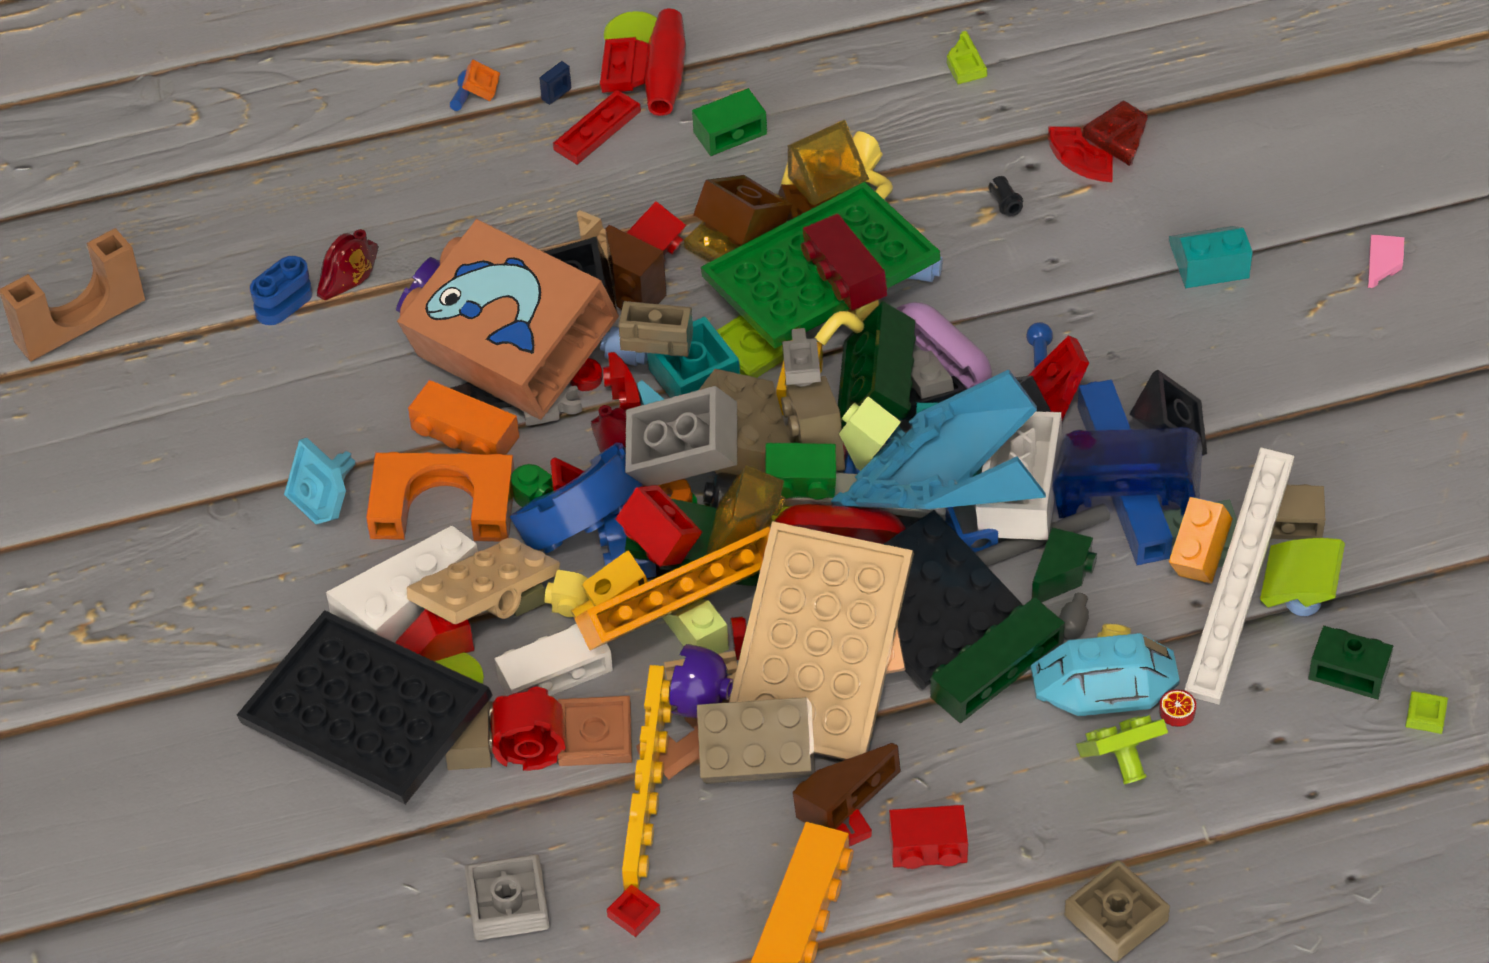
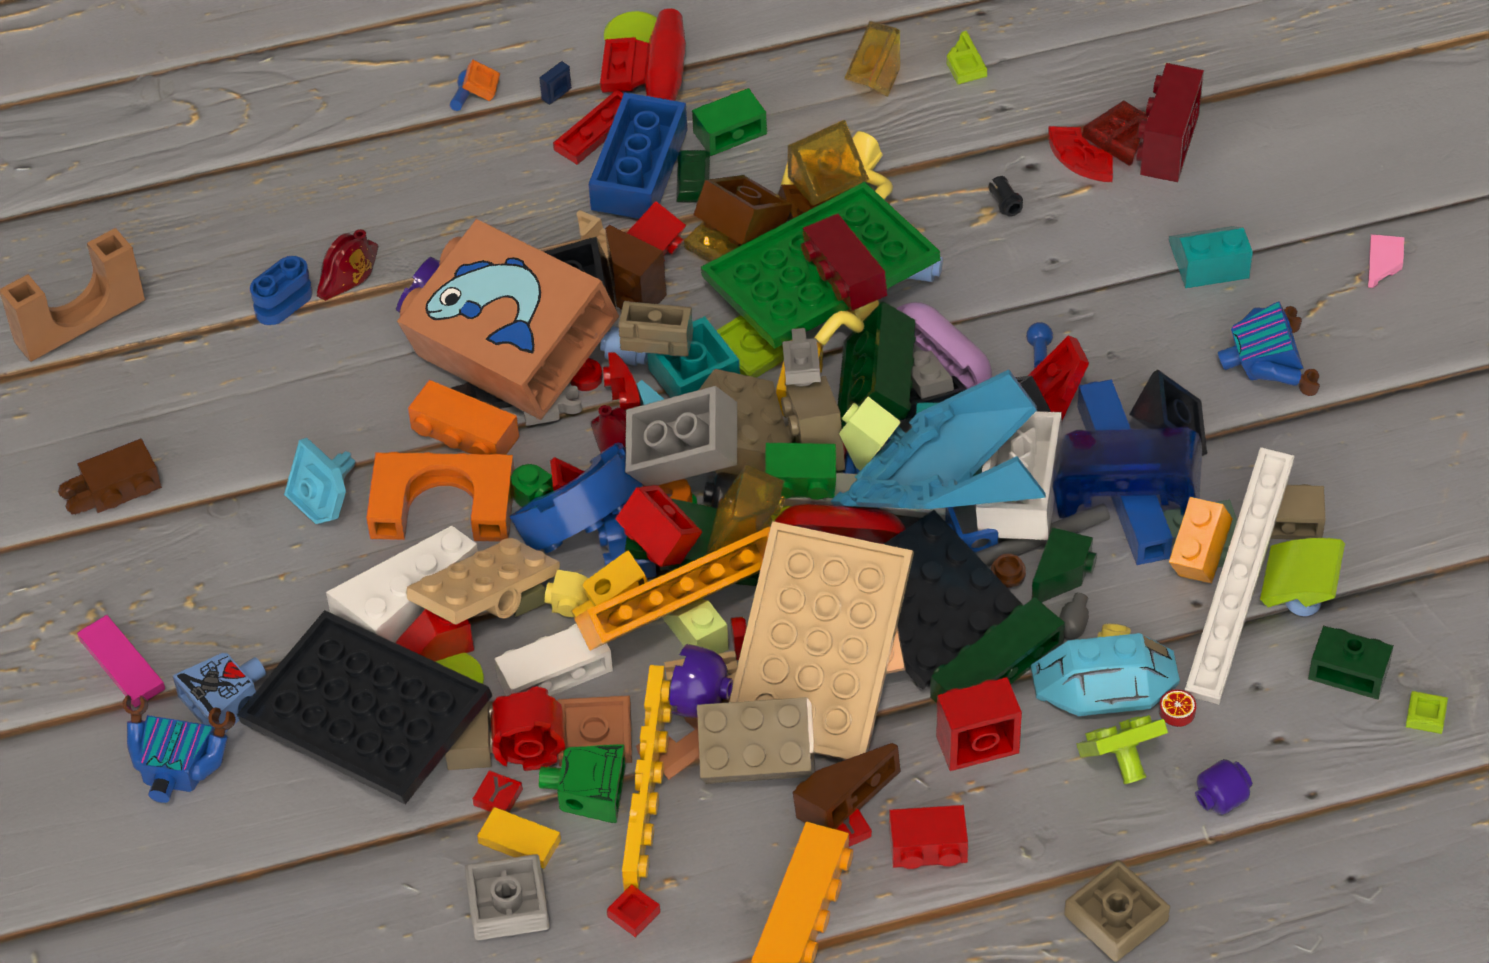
none -> reddish brown hinge [58,438,162,515]
none -> dark pink tile [77,615,165,708]
none -> blue torso [123,695,236,803]
none -> medium blue torso [173,653,266,733]
none -> red tile [472,770,523,812]
none -> yellow tile [477,807,561,869]
none -> green torso [539,744,626,823]
none -> blue brick [589,92,688,219]
none -> dark green tile [676,150,710,202]
none -> clear yellow slope [844,21,900,97]
none -> red brick [936,677,1022,771]
none -> reddish brown plate [991,554,1026,587]
none -> dark red brick [1136,63,1204,182]
none -> dark purple head [1195,759,1253,815]
none -> blue torso [1218,301,1320,396]

